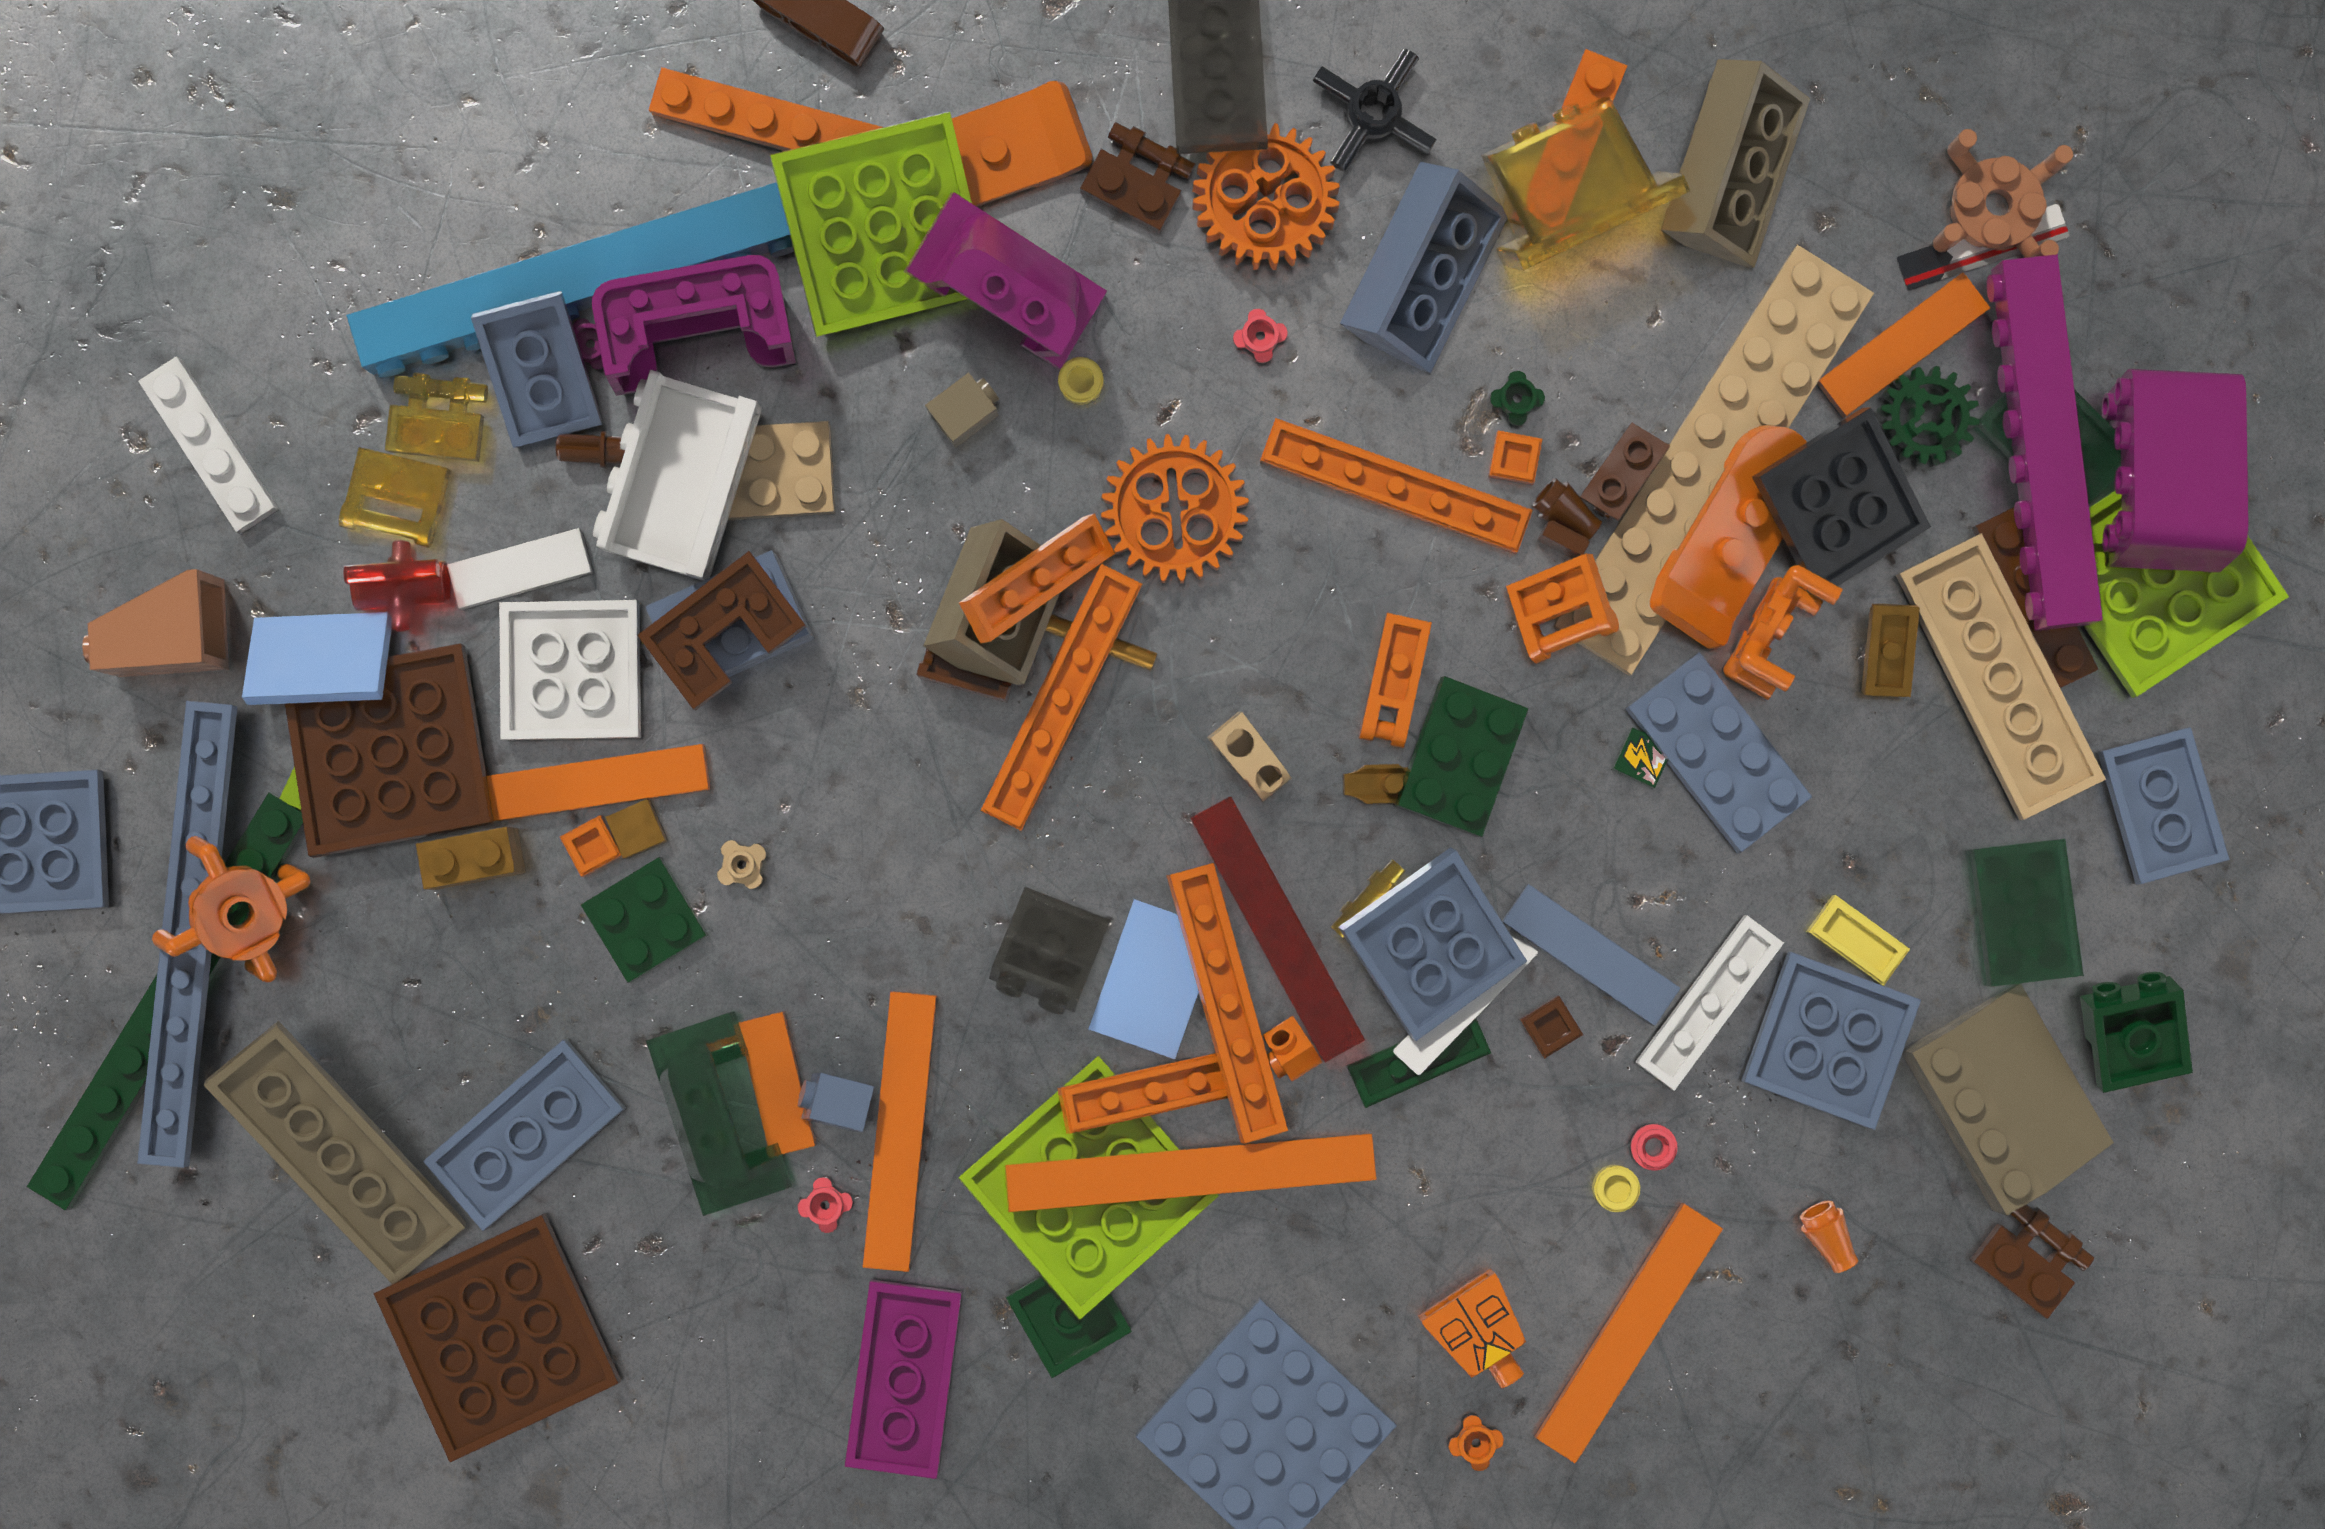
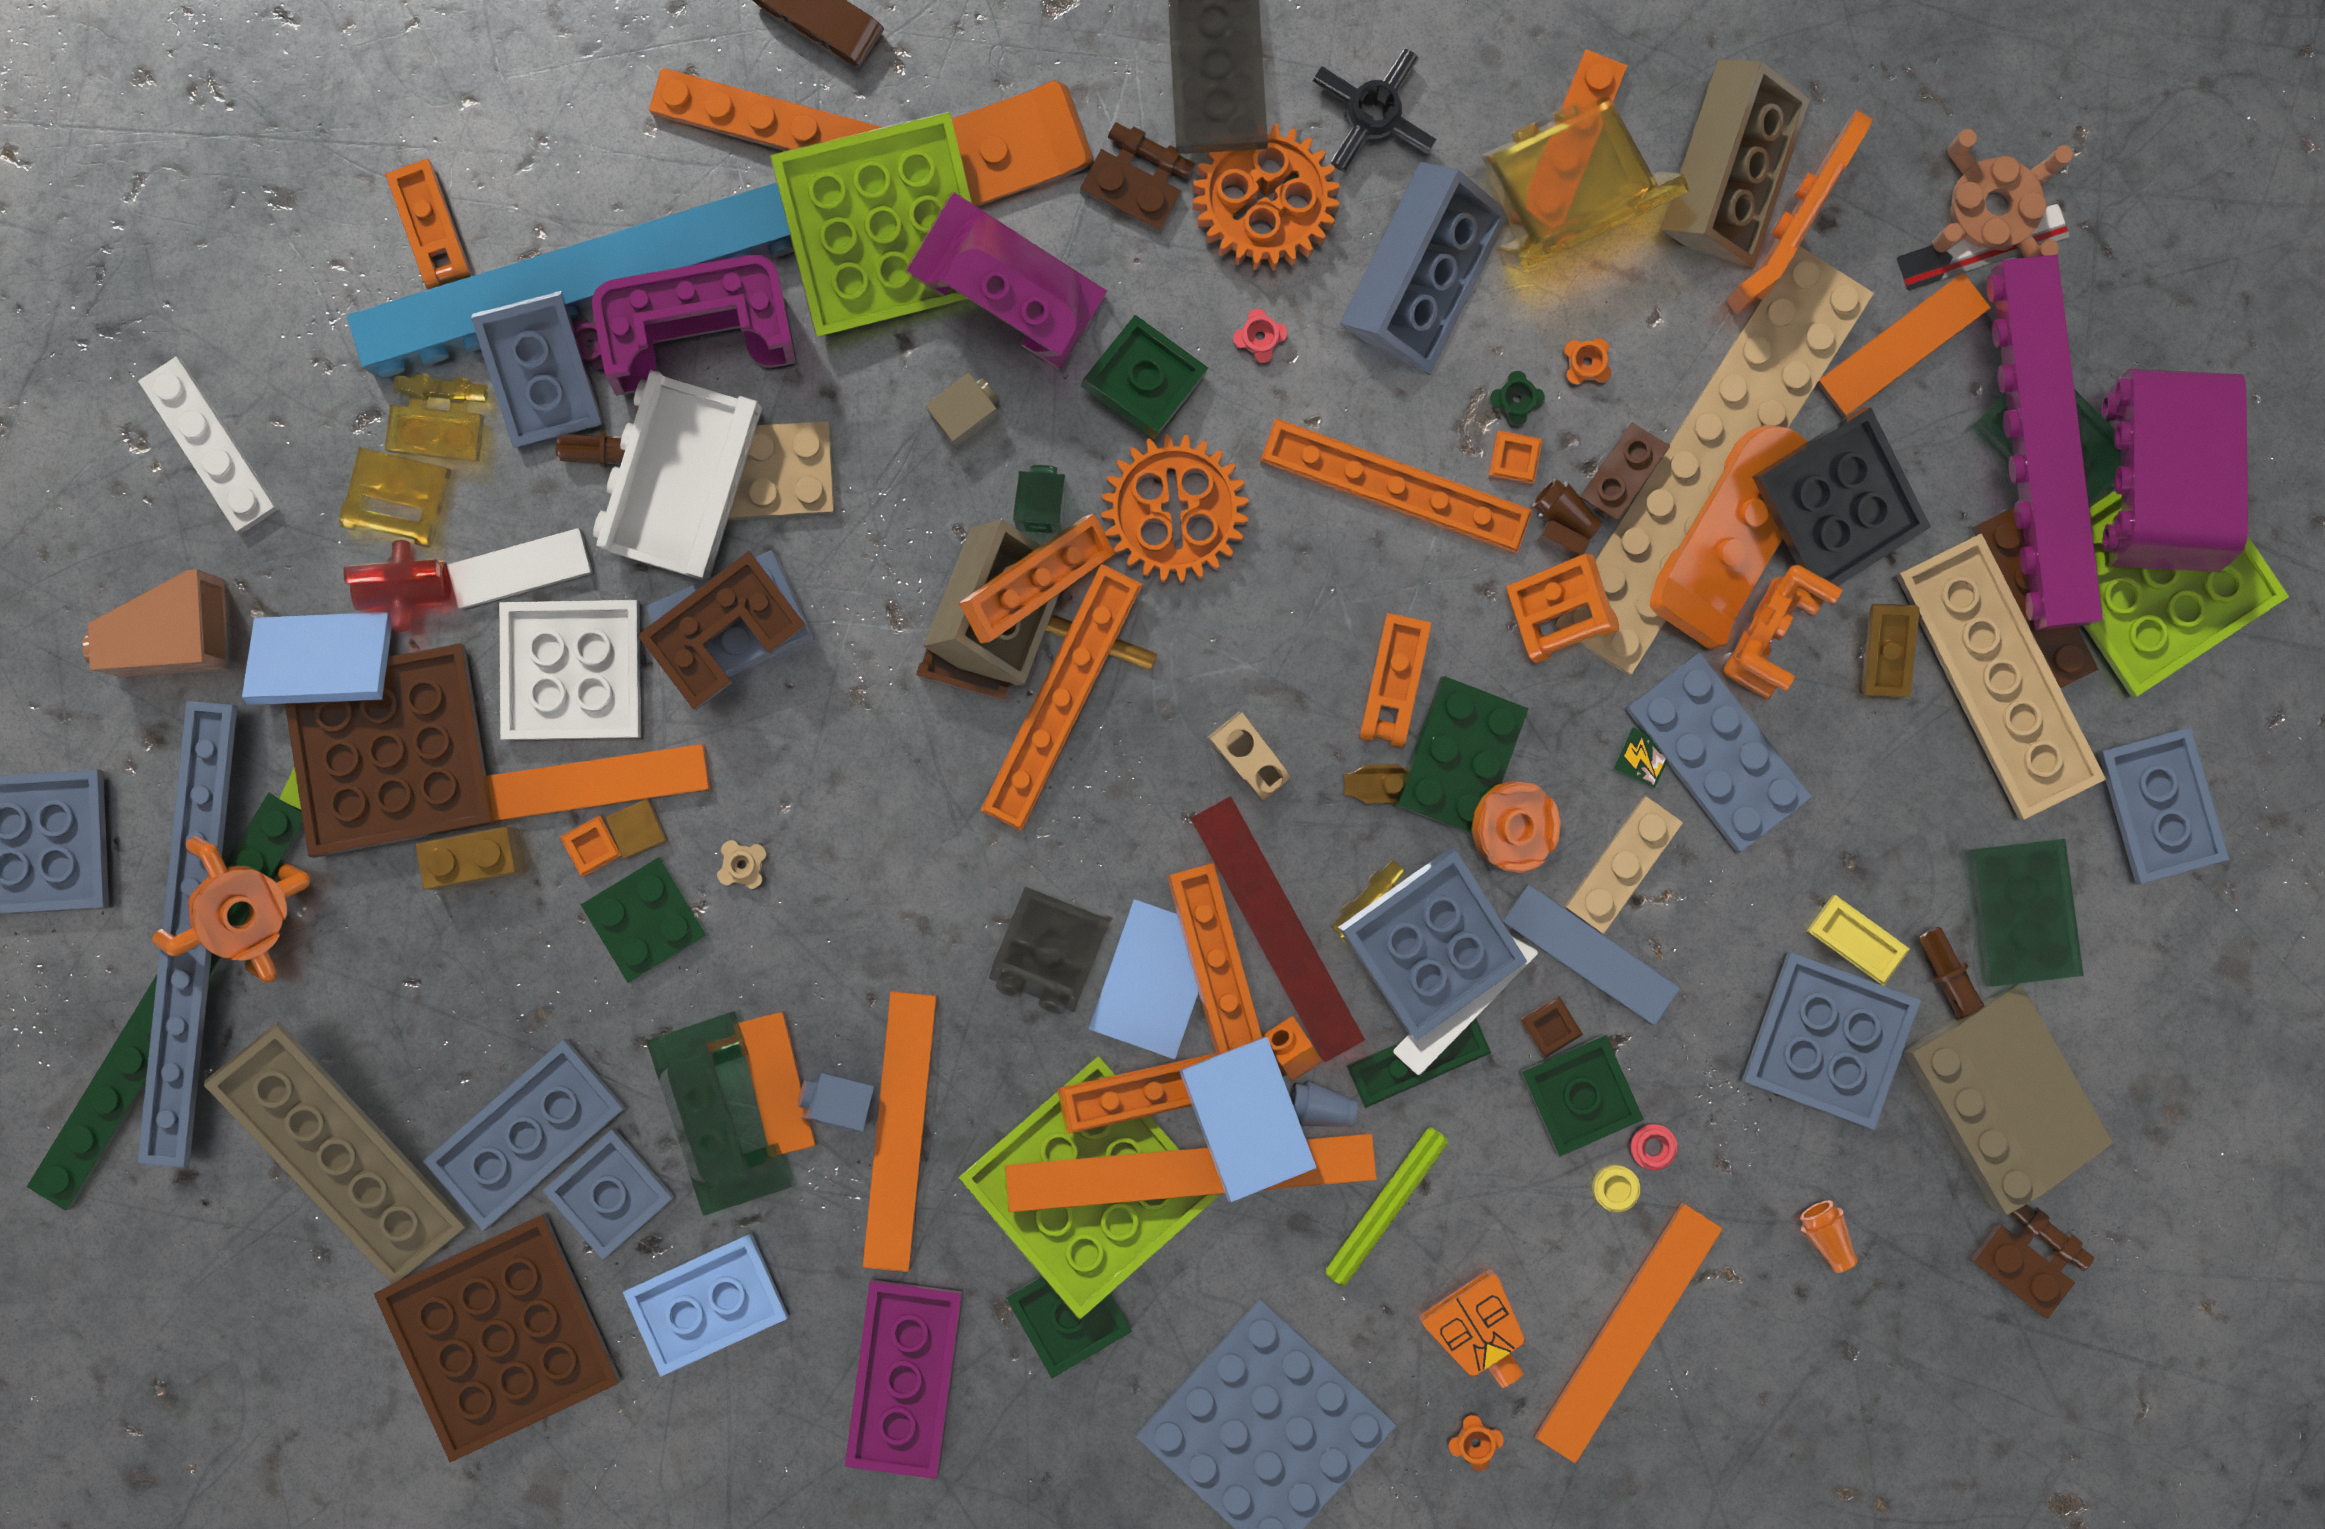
coral plate [798,1177,853,1233] -> none
light yellow tile [1058,357,1104,405] -> none
white plate [1635,915,1784,1091] -> none
dark green gear [1877,366,1980,467] -> none
dark green plate [2080,972,2193,1093] -> none
none -> orange plate [385,158,473,290]
none -> sand blue plate [542,1128,675,1260]
none -> light blue plate [623,1232,789,1377]
none -> clear green slope [1013,465,1067,534]
none -> dark green plate [1081,315,1208,440]
none -> light blue tile [1179,1037,1317,1202]
none -> sand blue cone [1289,1081,1358,1127]
none -> lime axle [1325,1127,1448,1286]
none -> orange tile [1472,781,1561,873]
none -> dark green plate [1520,1034,1644,1157]
none -> orange plate [1564,338,1611,385]
none -> tan plate [1564,796,1683,934]
none -> orange piece [1726,109,1873,315]
none -> reddish brown axle [1919,927,1984,1018]

